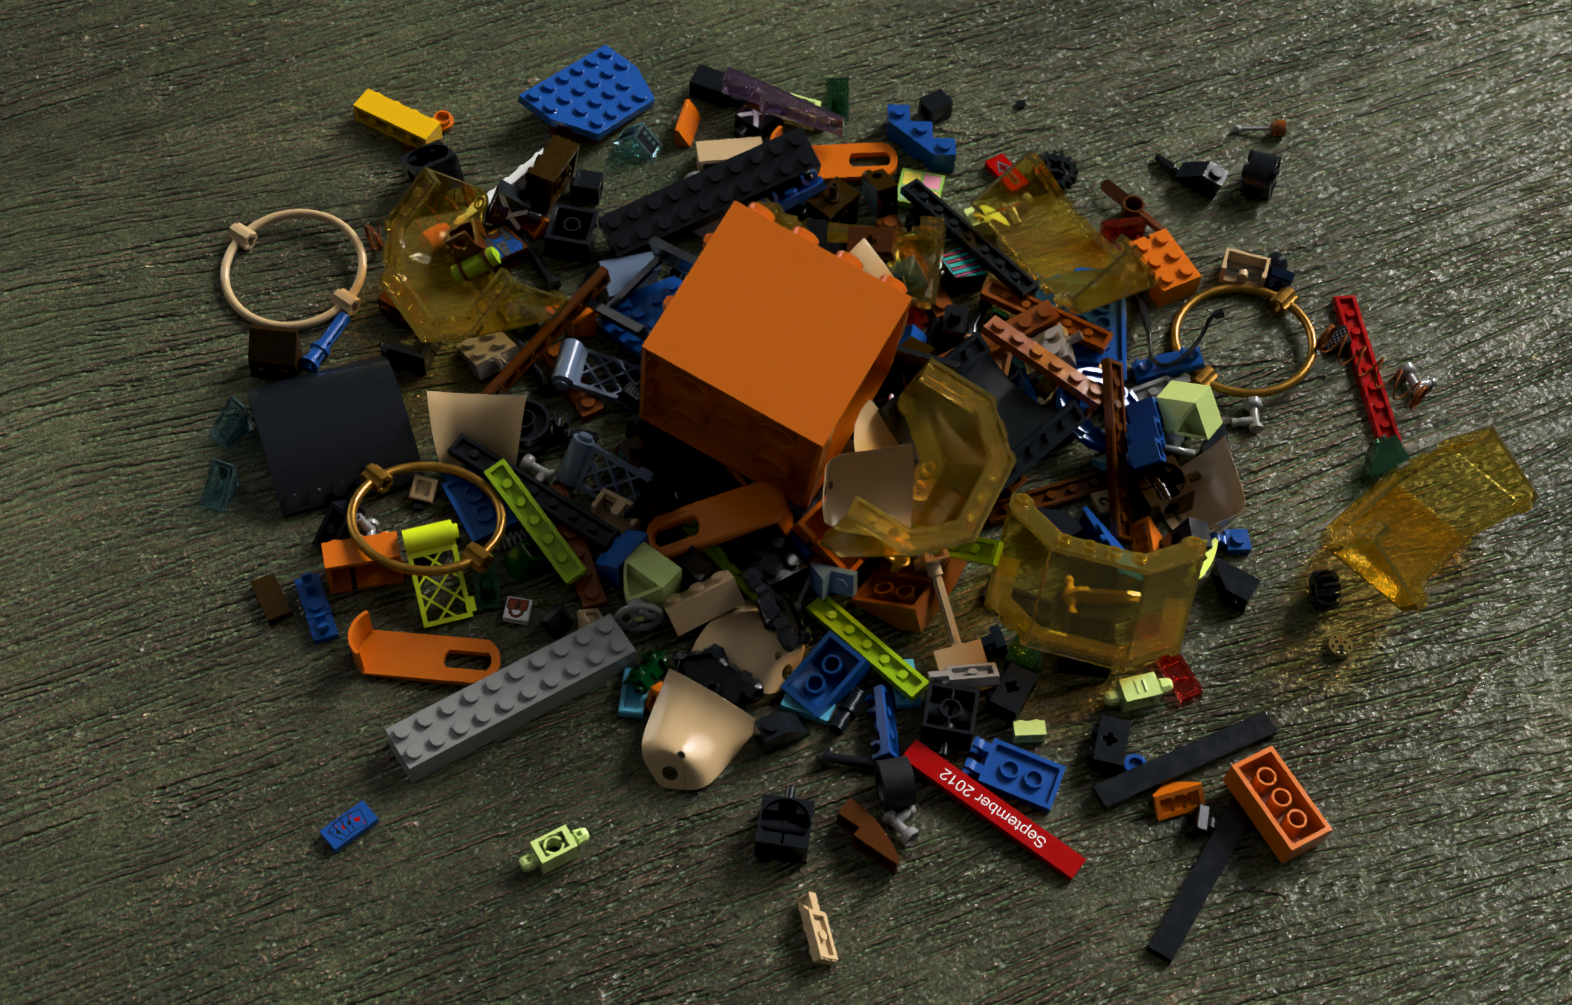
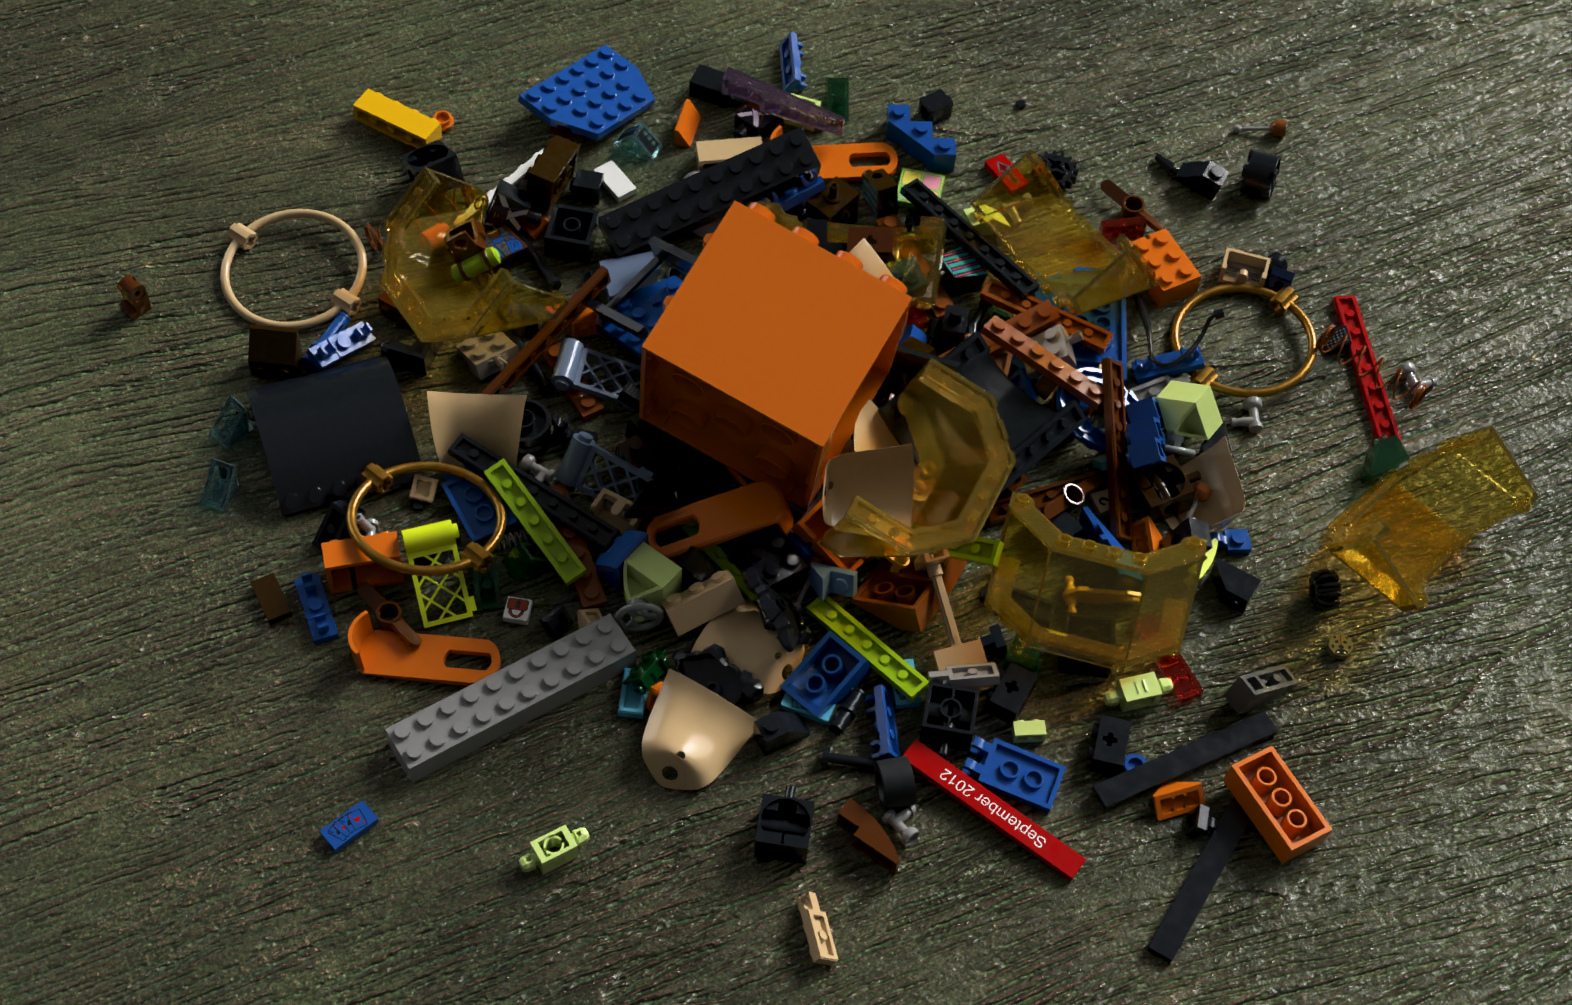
none -> reddish brown leg [117,275,152,321]
none -> blue plate [306,321,376,371]
none -> reddish brown piece [357,582,422,648]
none -> white tile [594,160,637,203]
none -> blue plate [779,32,807,94]
none -> reddish brown piece [1040,476,1102,519]
none -> dark orange hinge [1185,482,1213,519]
none -> dark grey slope [1223,664,1299,714]

